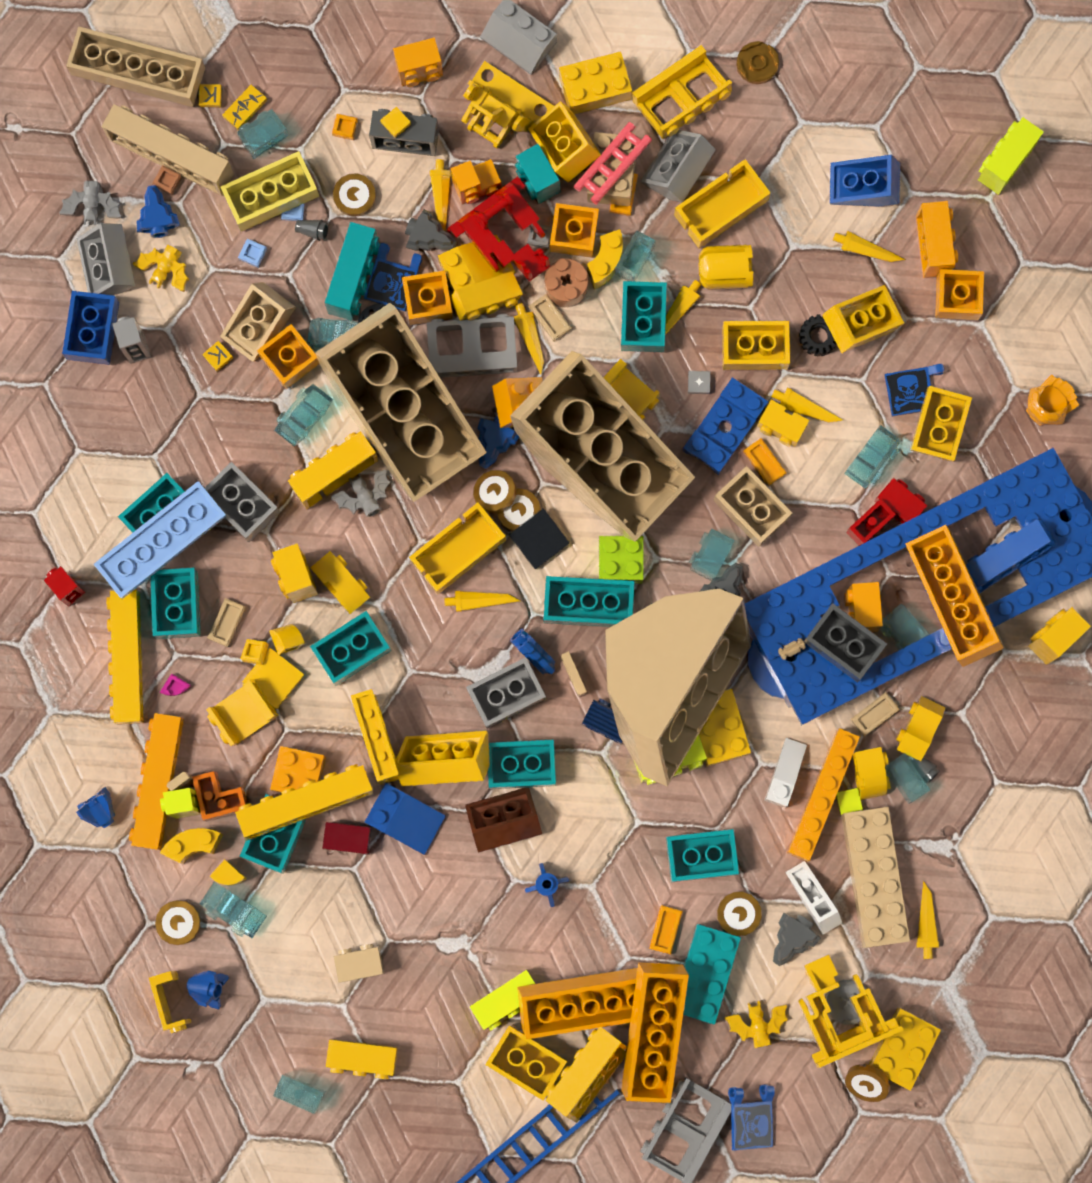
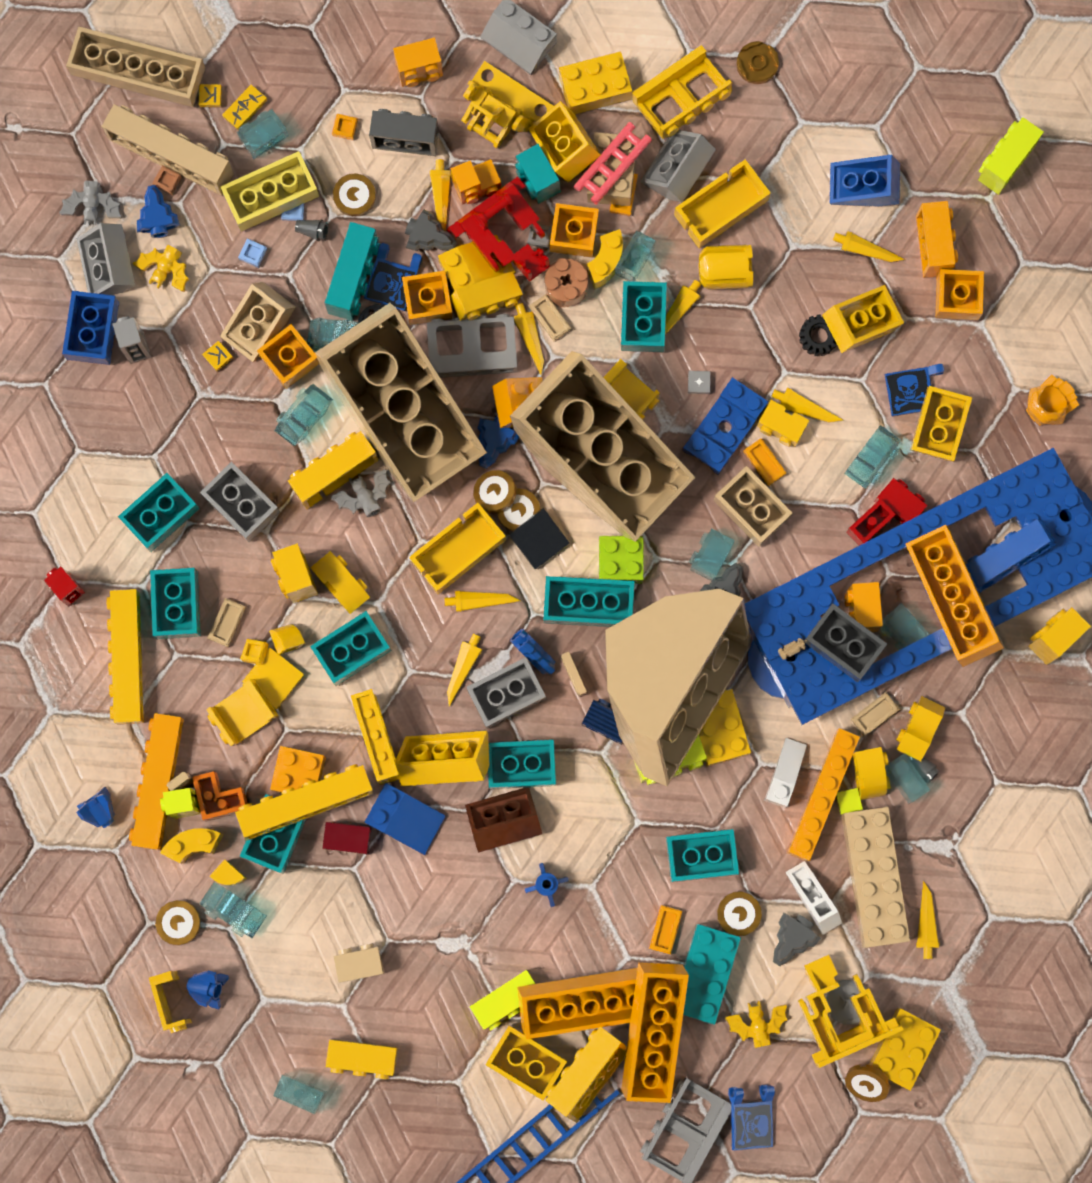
light blue plate [94,481,227,599] -> none
dark pink tile [160,674,191,696] -> none
yellow tile [380,106,411,138] -> none
yellow brick [722,321,790,370] -> none
none -> yellow bar [447,634,482,707]

